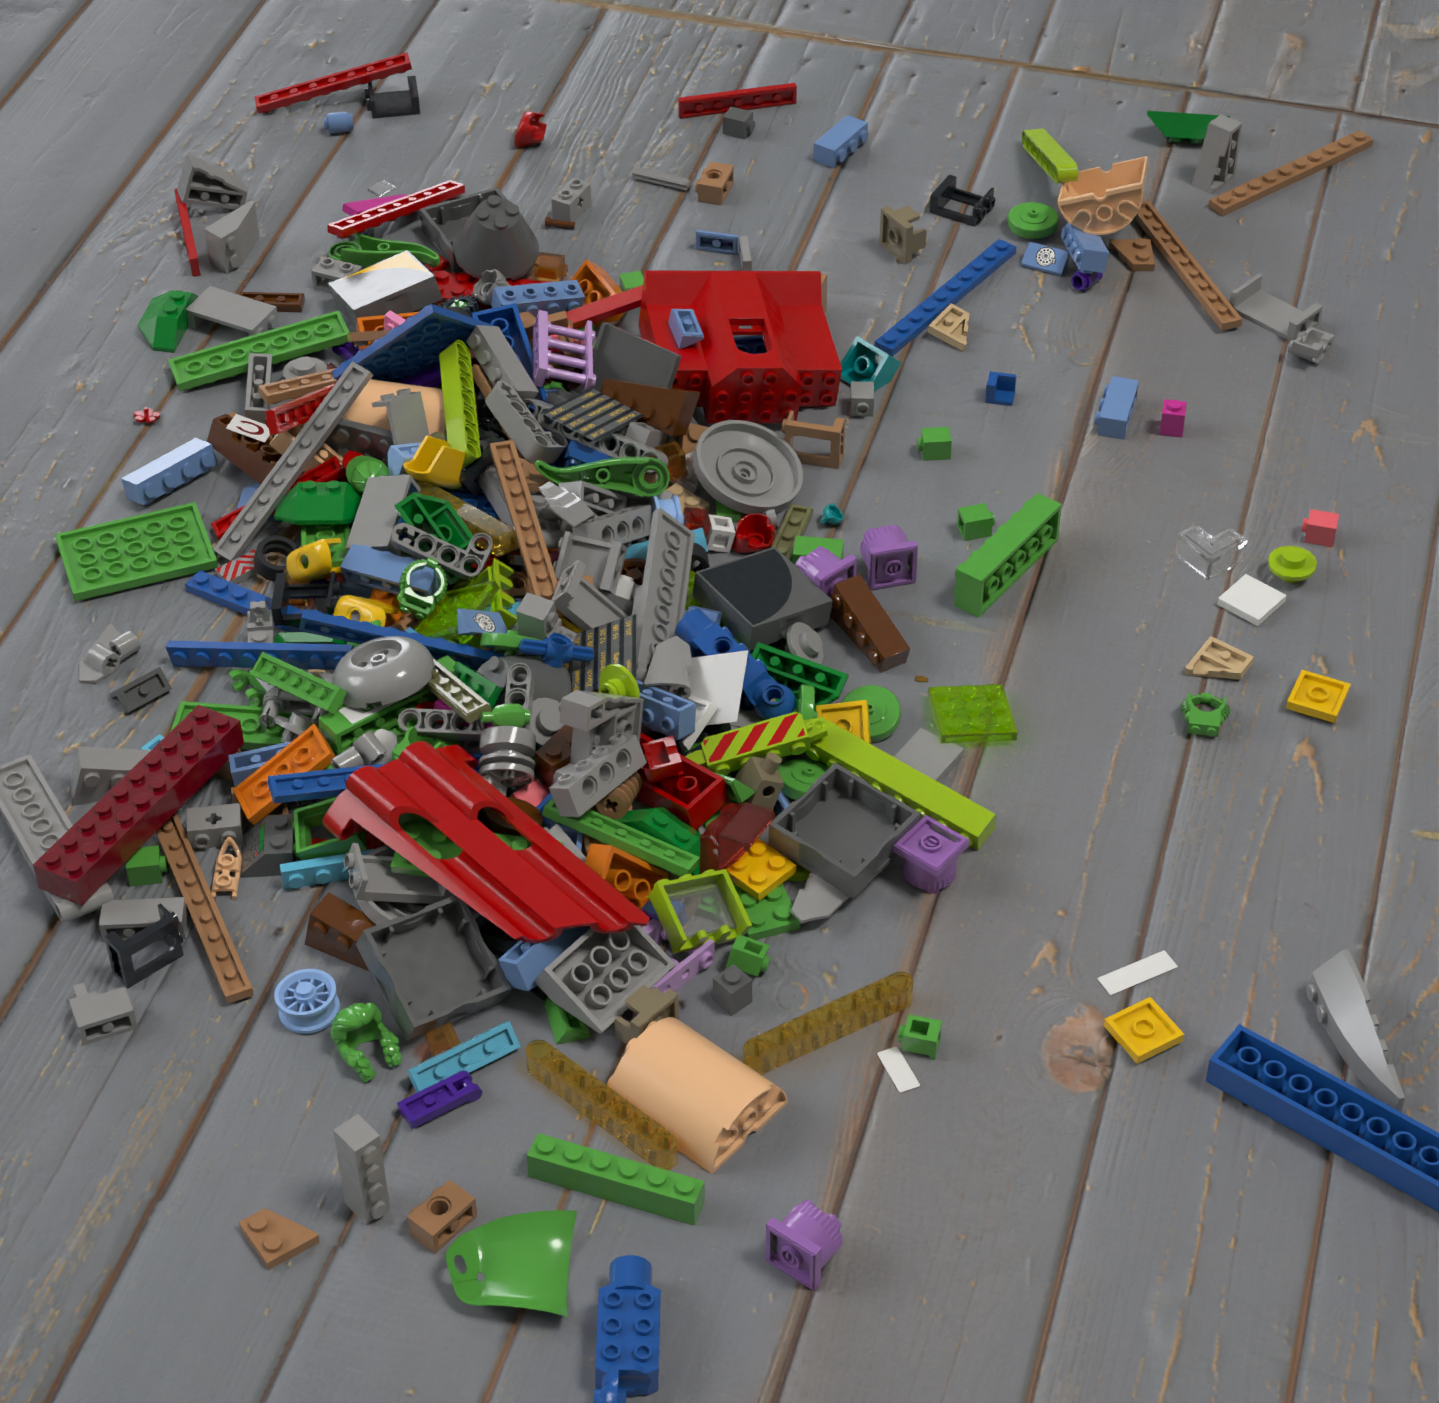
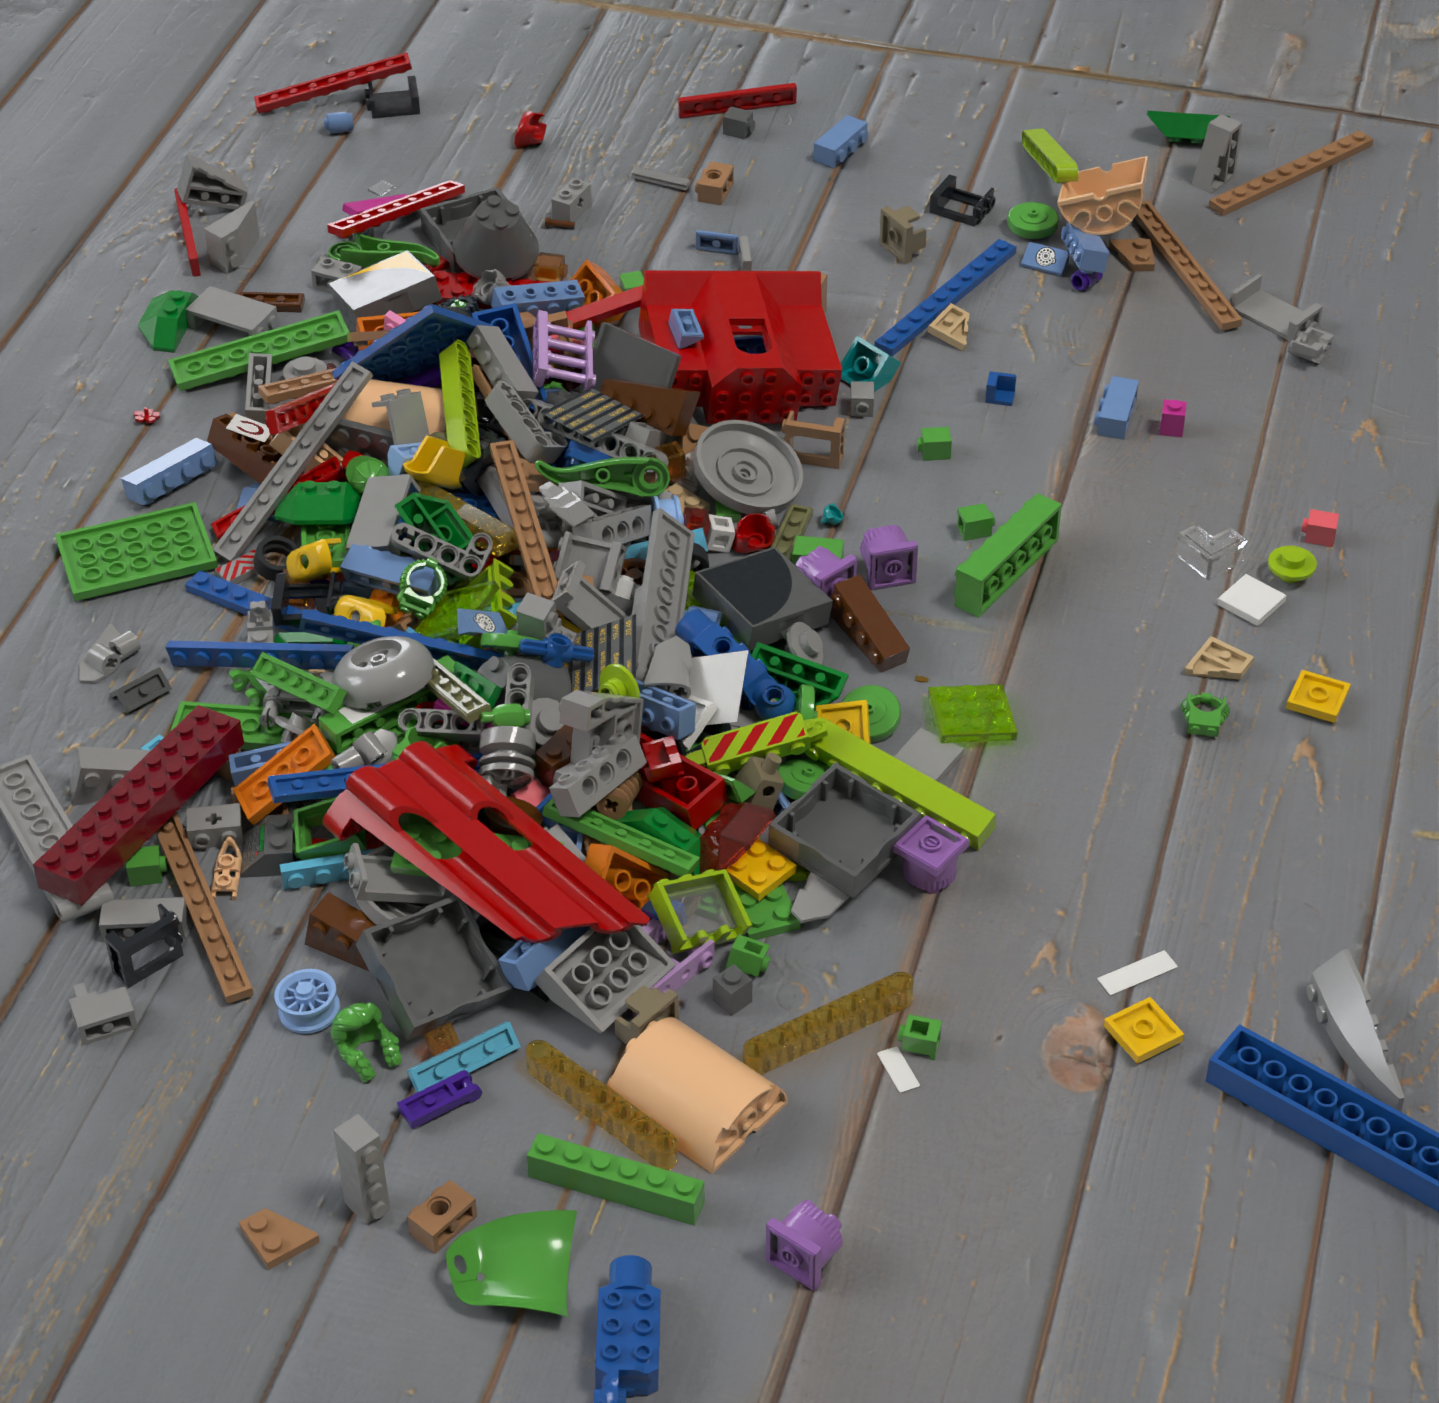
bright green slope [544,997,590,1044] -> none

